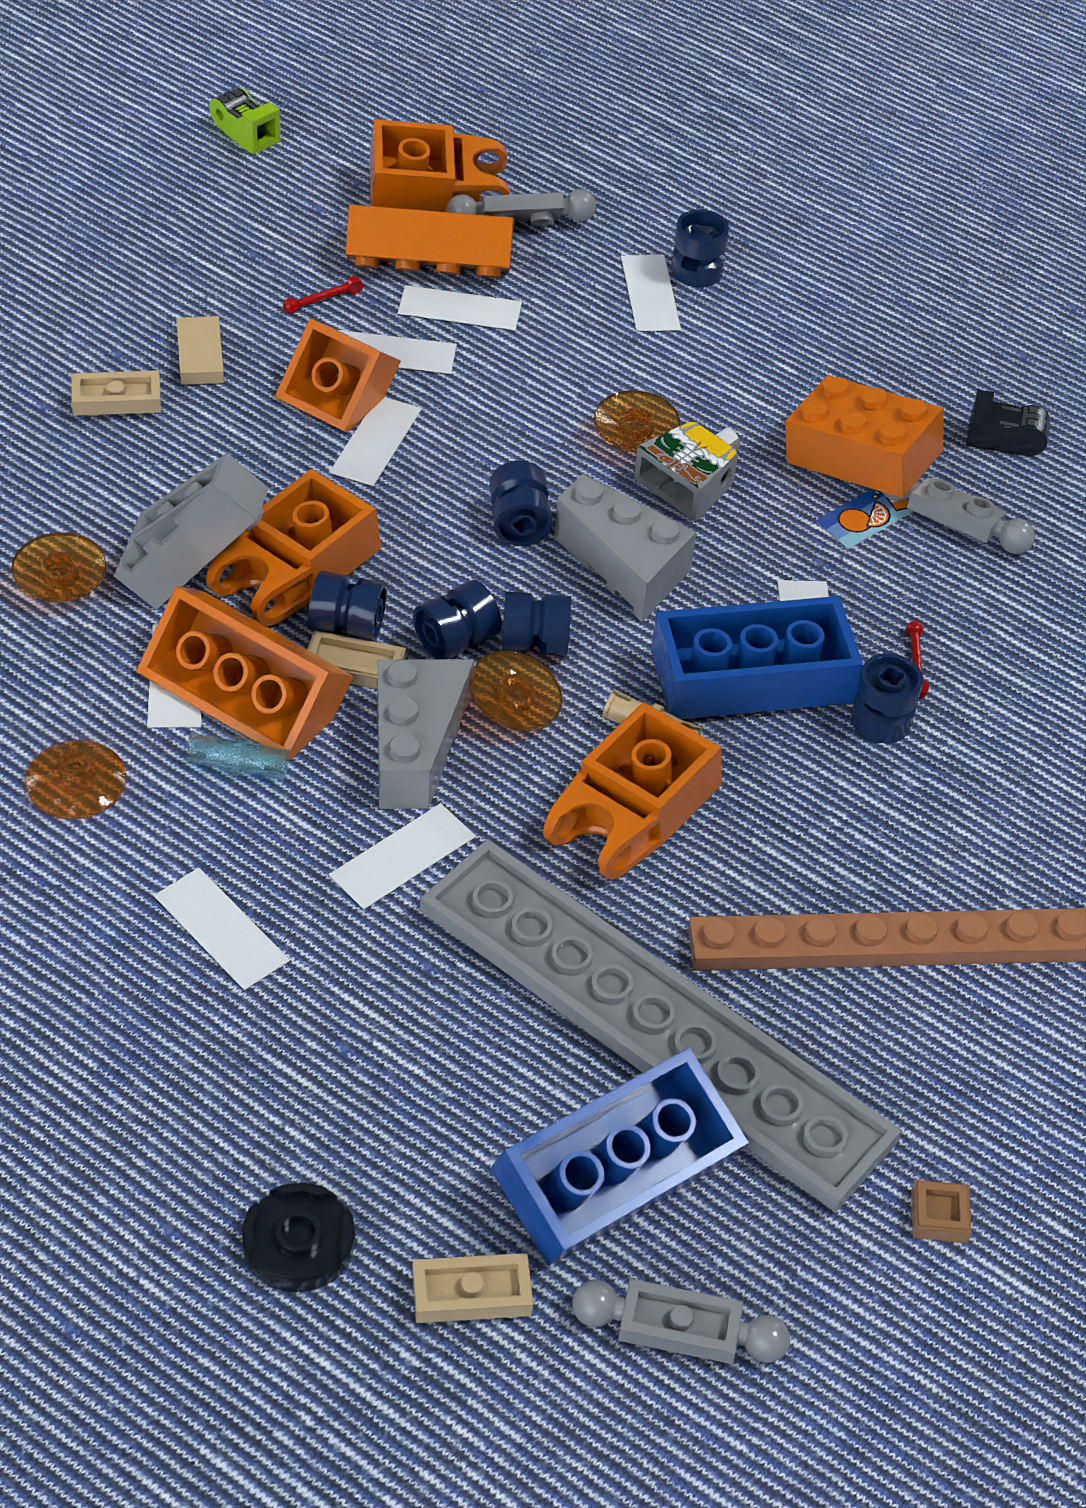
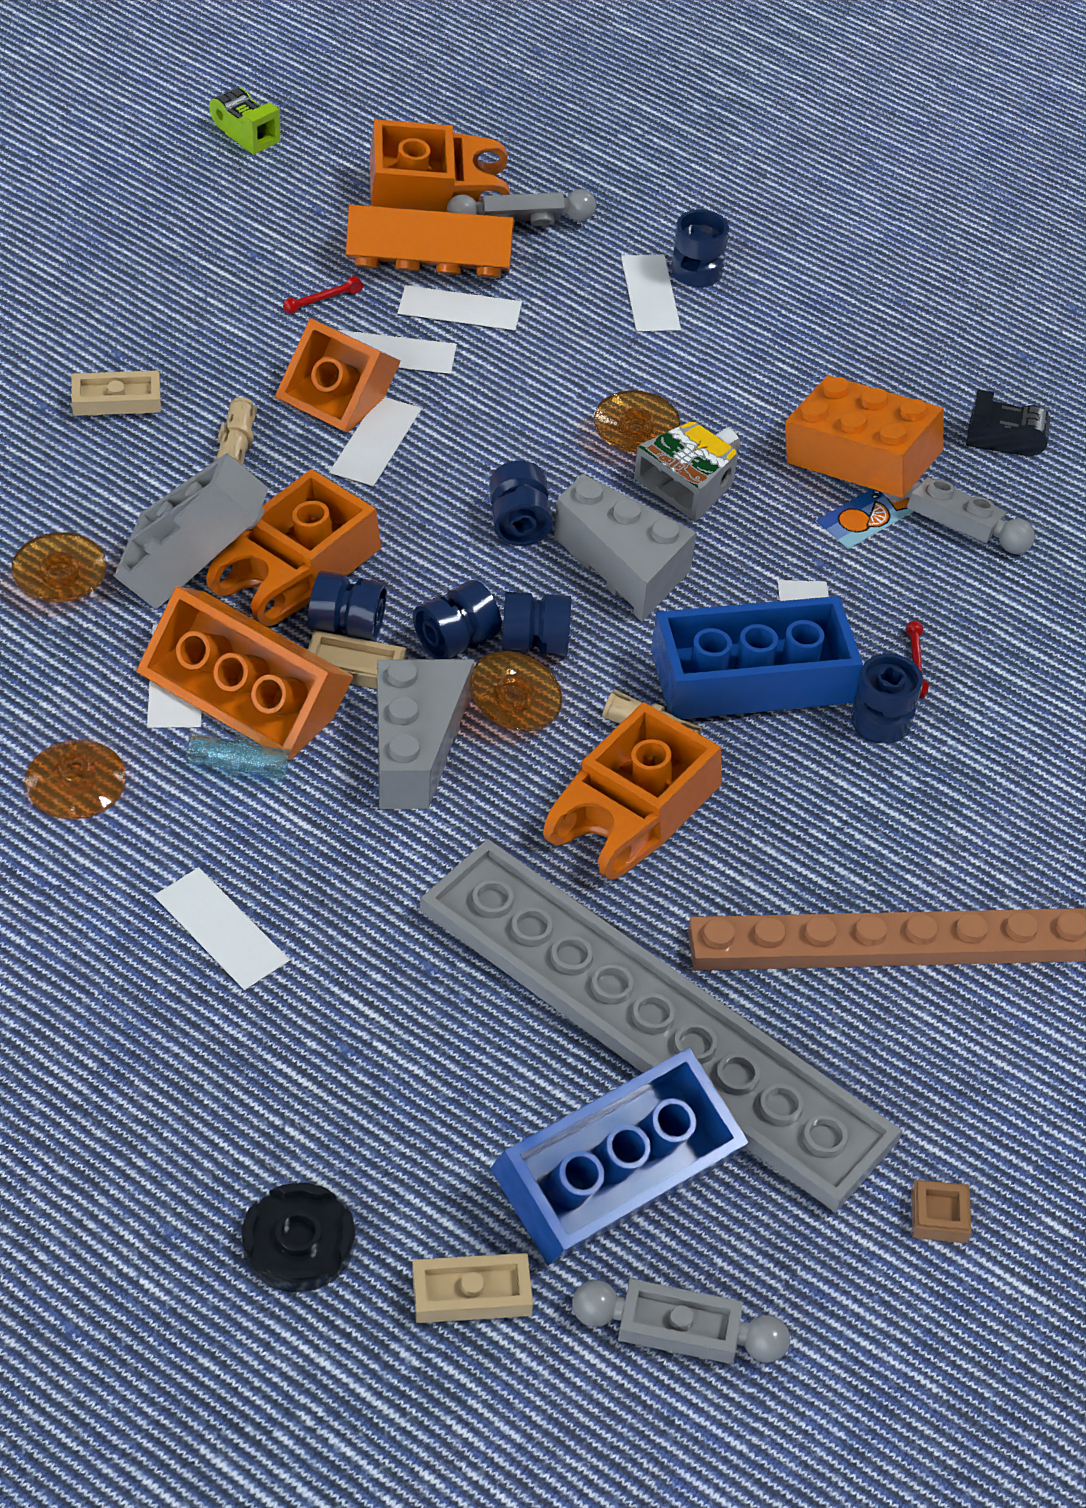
tan tile [176,316,224,385] -> none
white sticker [329,803,476,909] -> none
none -> tan pin [215,397,257,466]

